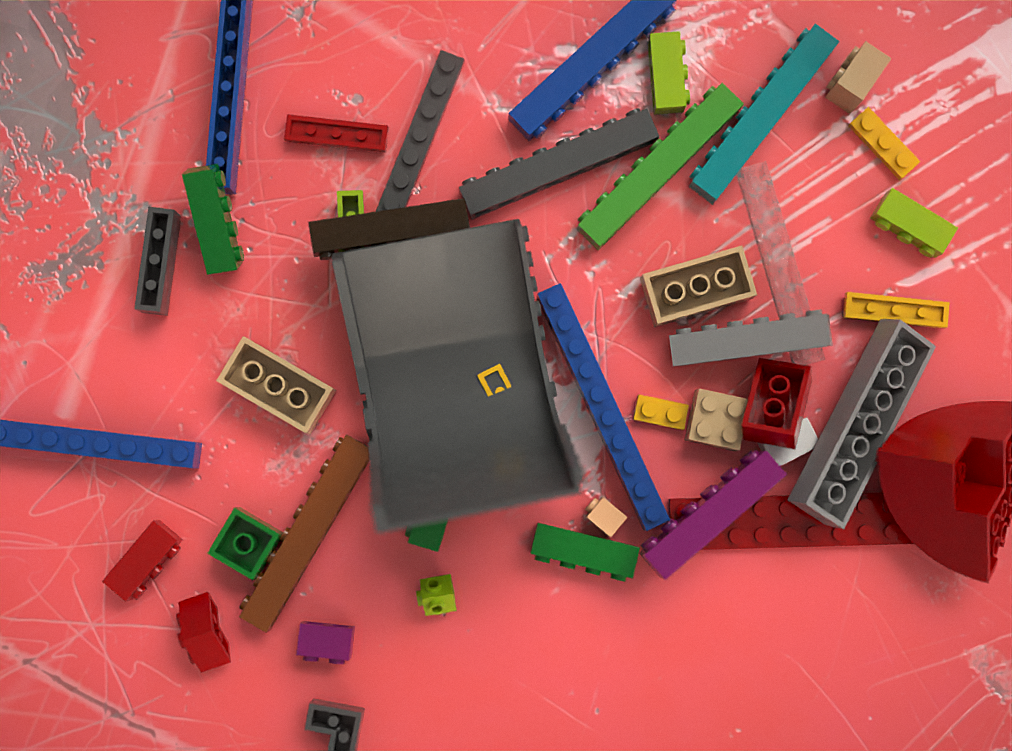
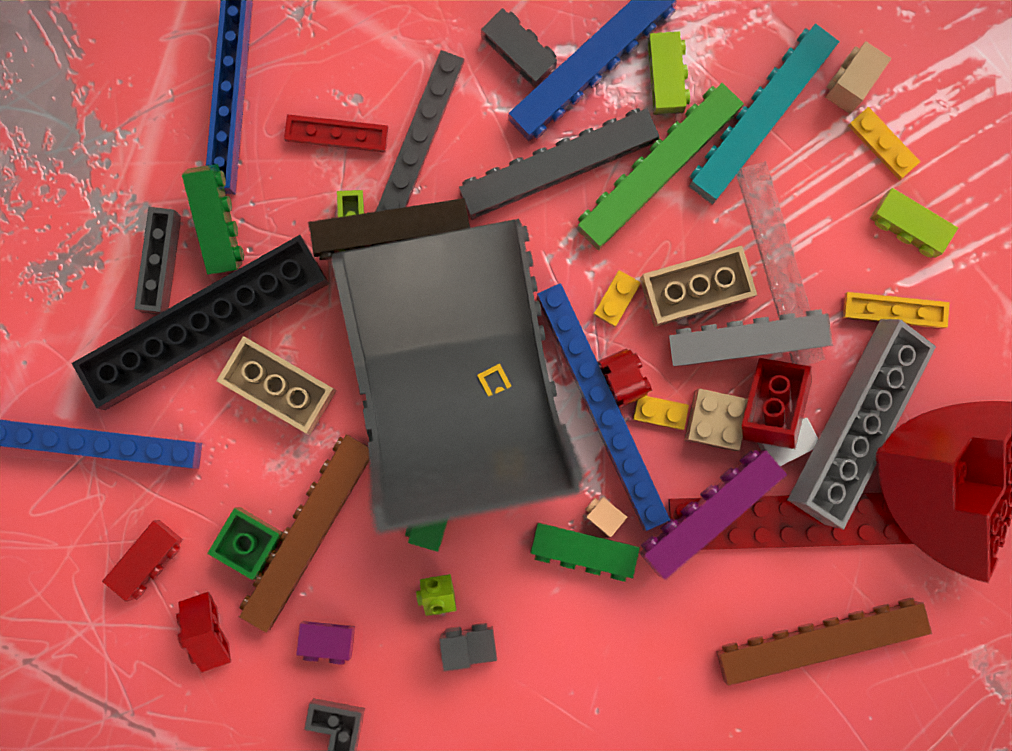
none -> black brick [72,235,329,410]
none -> dark grey brick [439,623,497,671]
none -> dark grey brick [481,8,557,88]
none -> yellow plate [593,270,641,327]
none -> red brick [597,348,652,408]
none -> dark orange brick [716,598,932,686]

